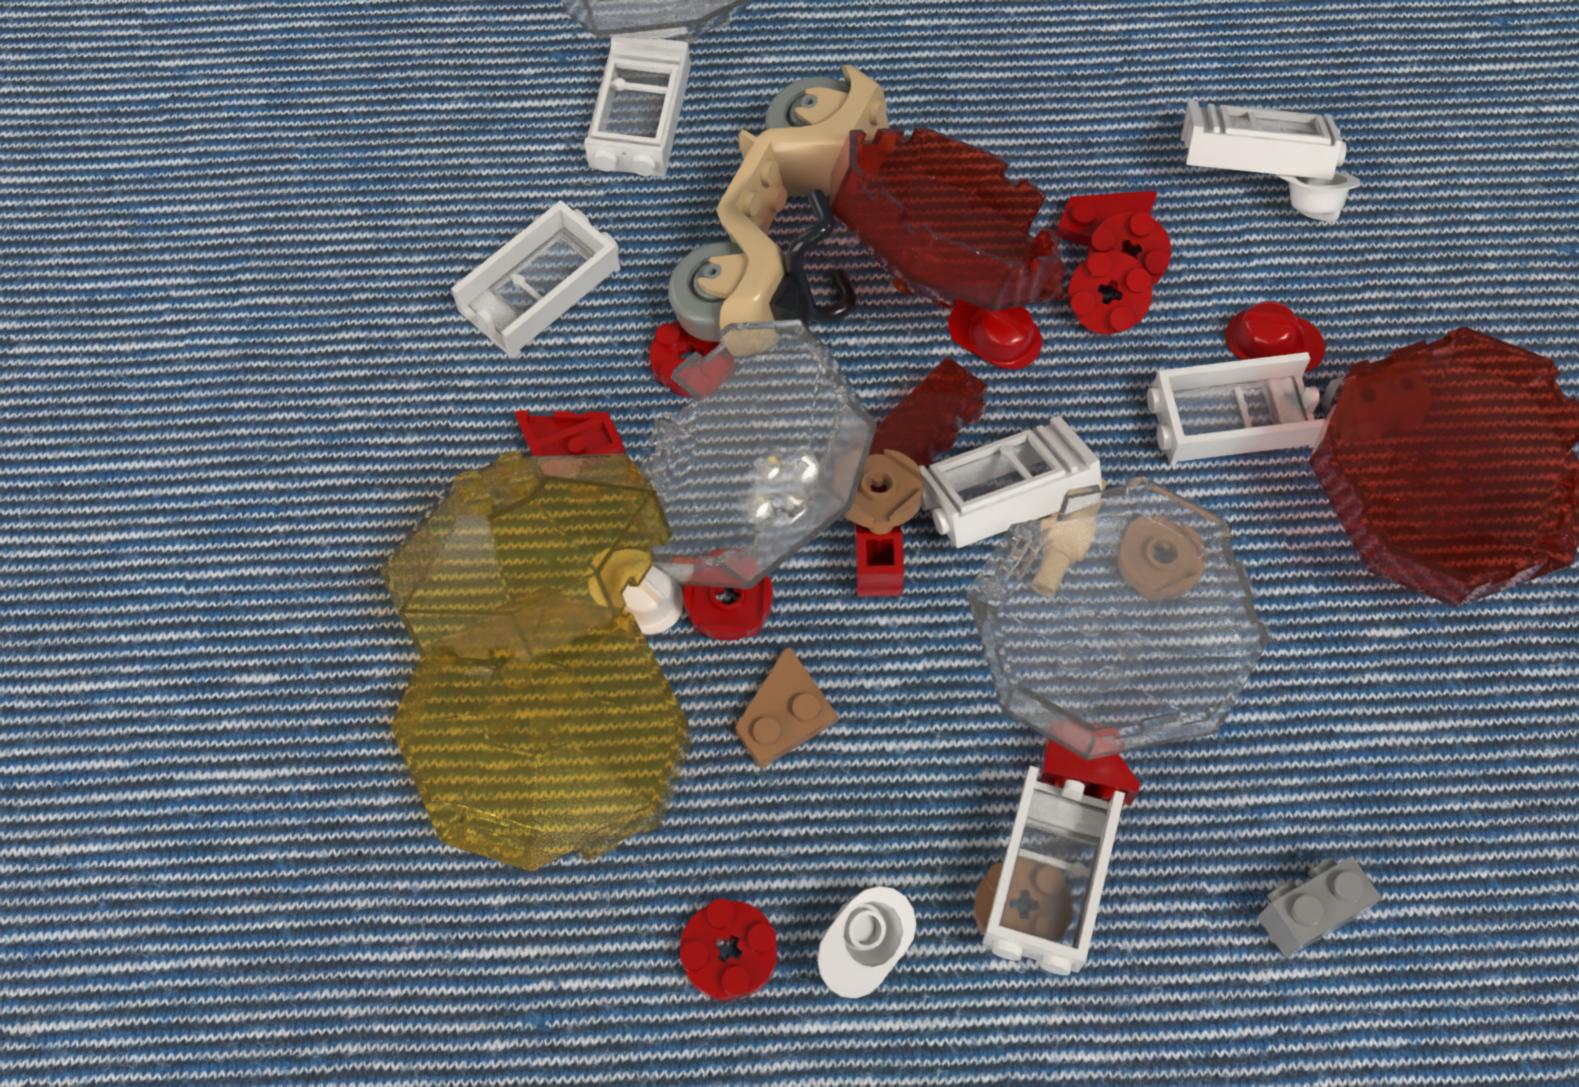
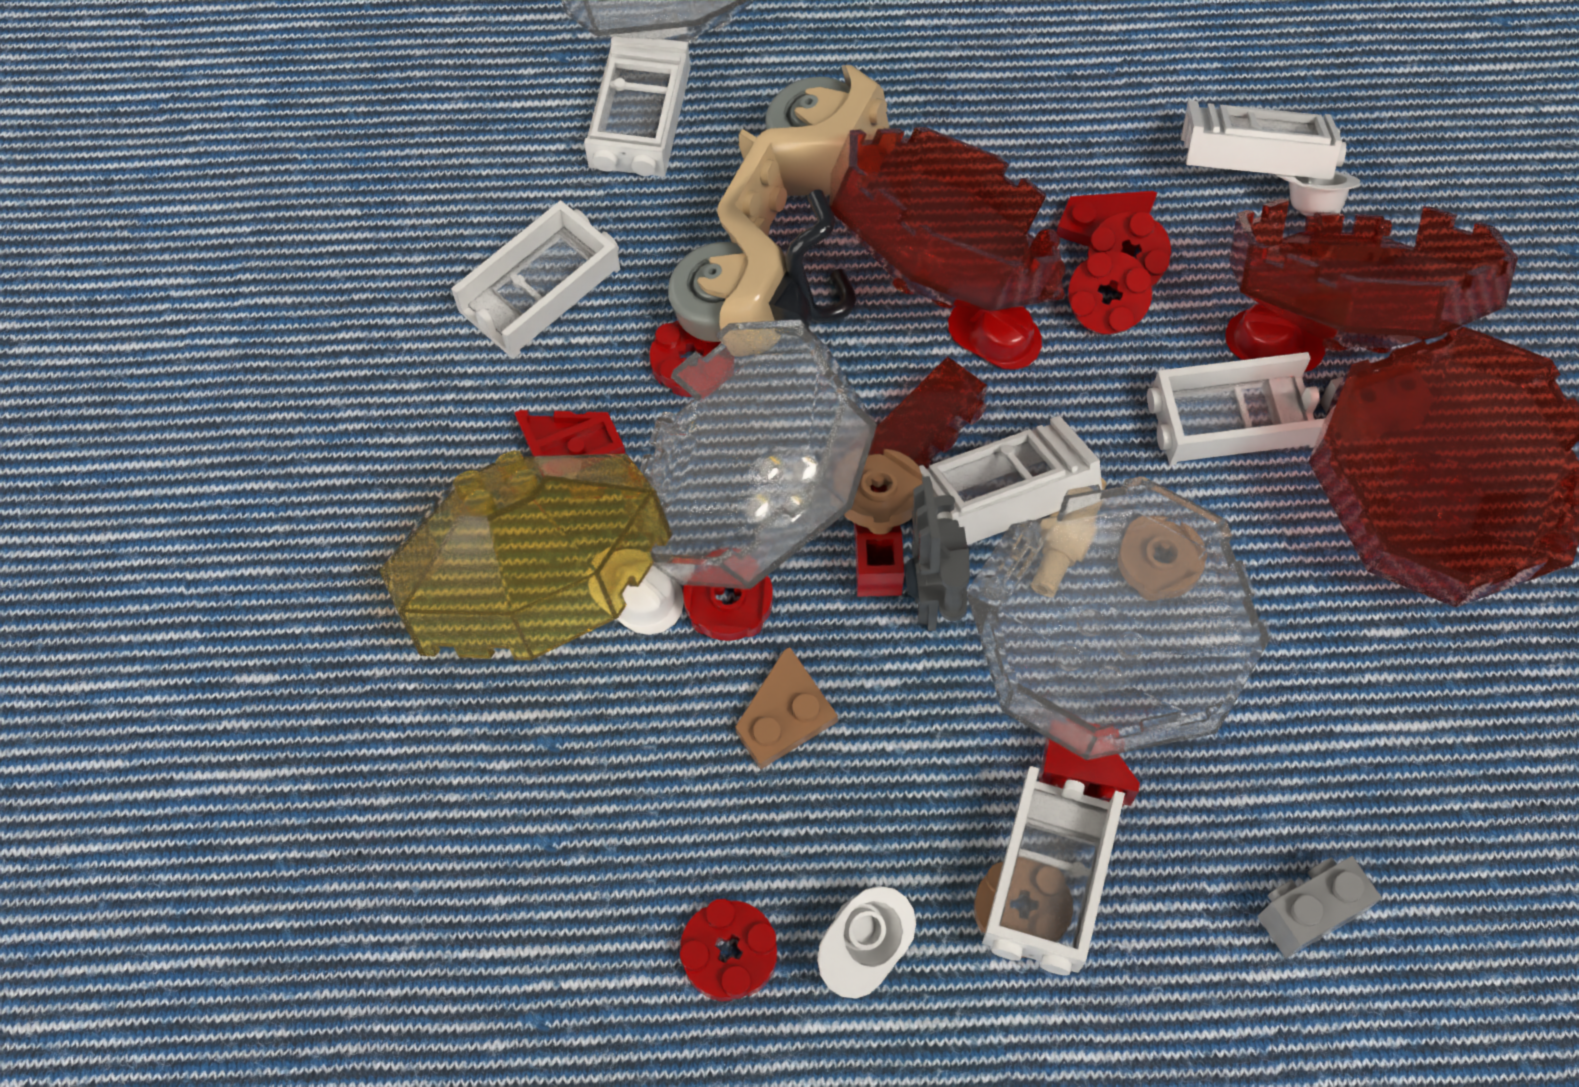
clear yellow windscreen [390,588,692,872] -> none
none -> dark grey piece [905,476,970,631]
none -> clear red windscreen [1229,199,1518,353]

